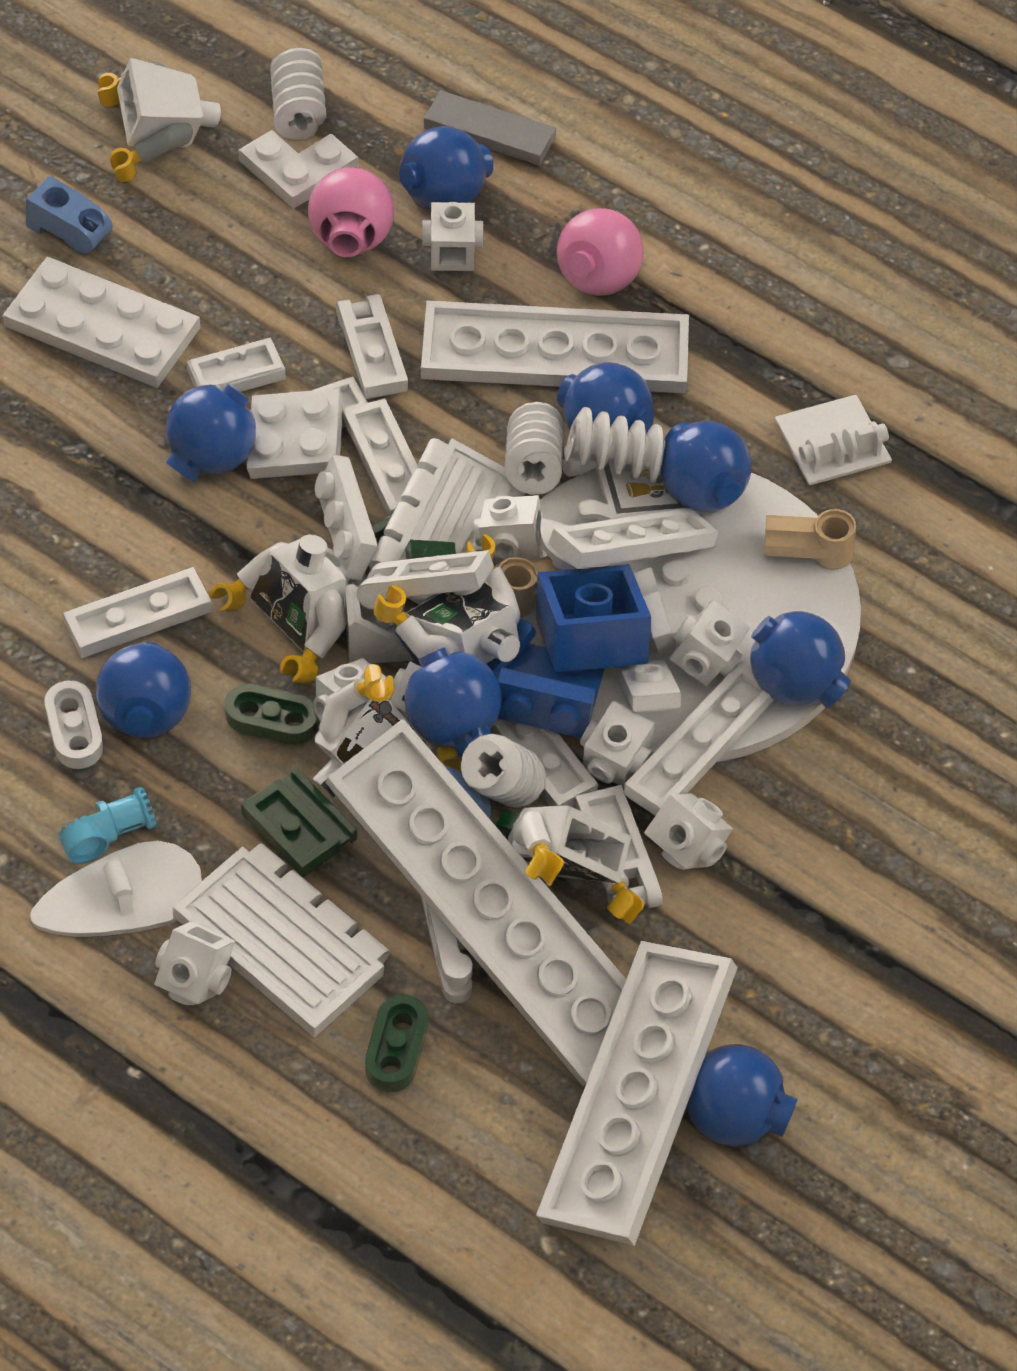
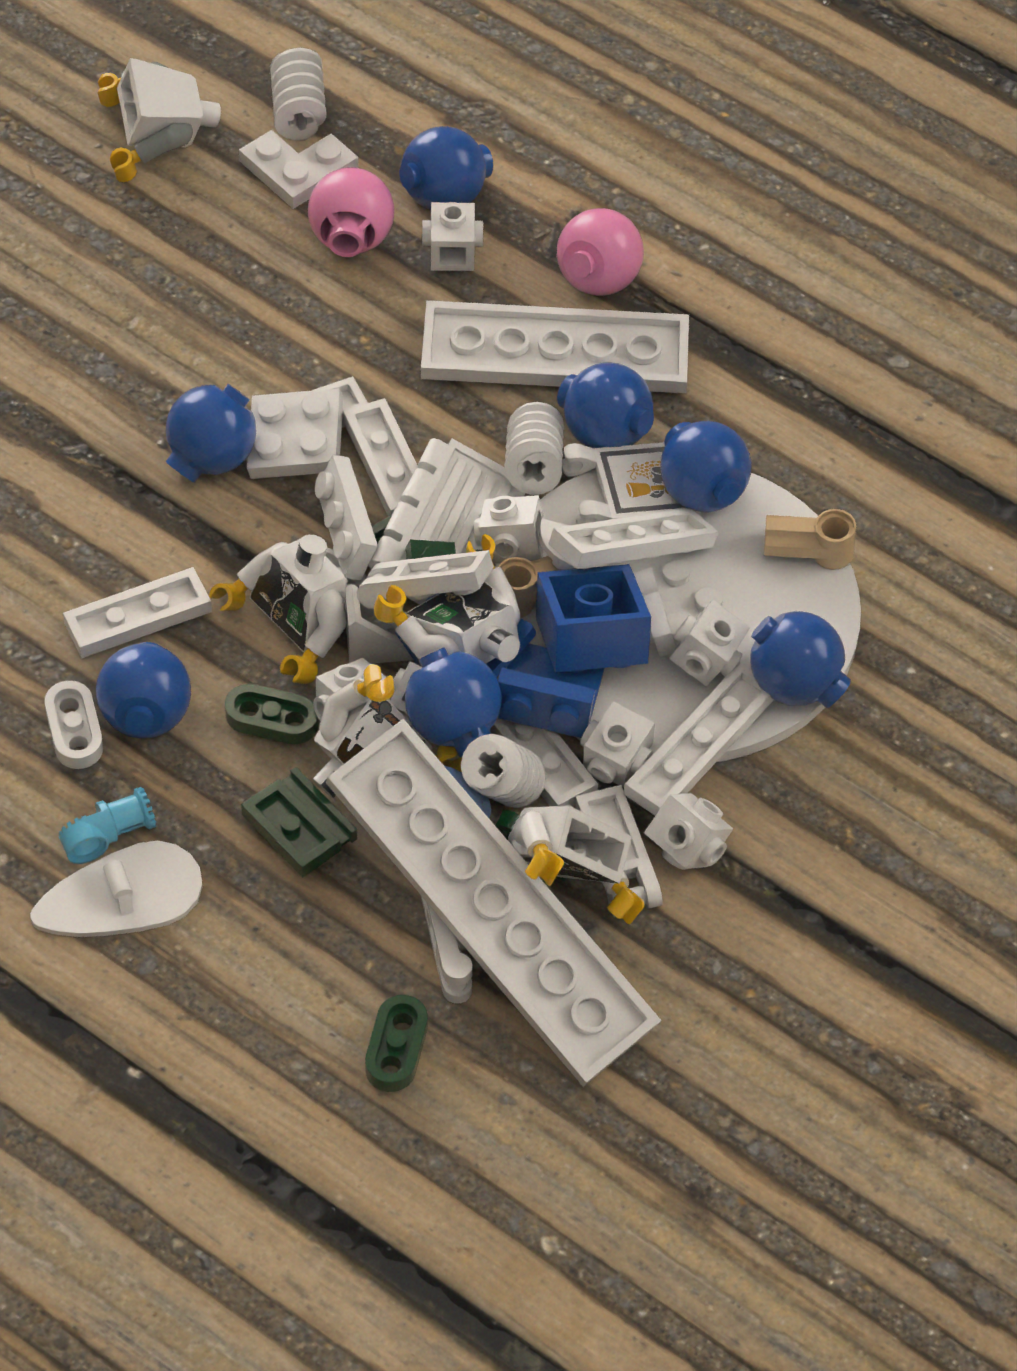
white plate [3,257,200,388] -> none
medium blue leg [26,175,113,254] -> none
white brick [154,921,236,1005] -> none
white hinge [173,843,390,1038] -> none
white plate [187,337,286,392] -> none
white plate [336,294,408,399] -> none
light grey tile [424,90,556,166] -> none
white plate [536,941,738,1246] -> none
white piece [565,407,665,483] -> none
white plate [619,660,681,713] -> none
blue brick [686,1044,798,1147] -> none
white hinge [774,395,892,486] -> none

